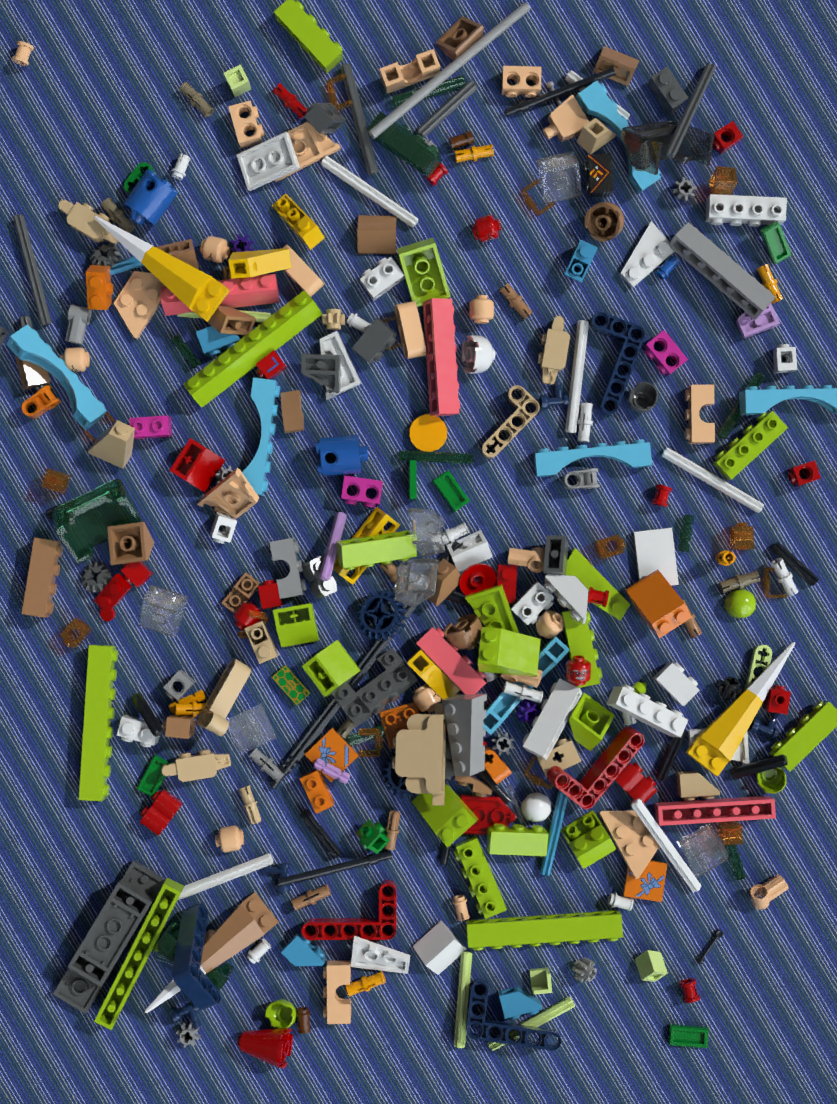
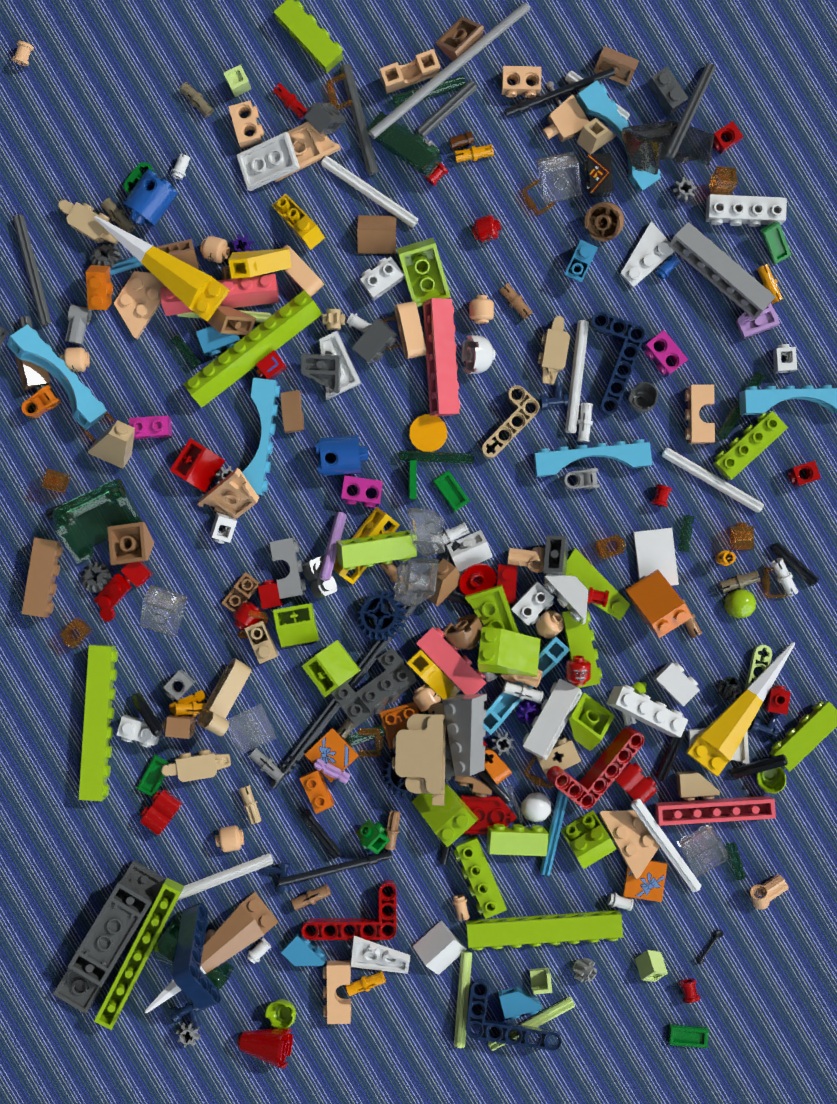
tile [271,665,311,706] -> none
reddish brown pin [296,1007,311,1034] -> none
clear orange brick [718,821,743,845] -> none

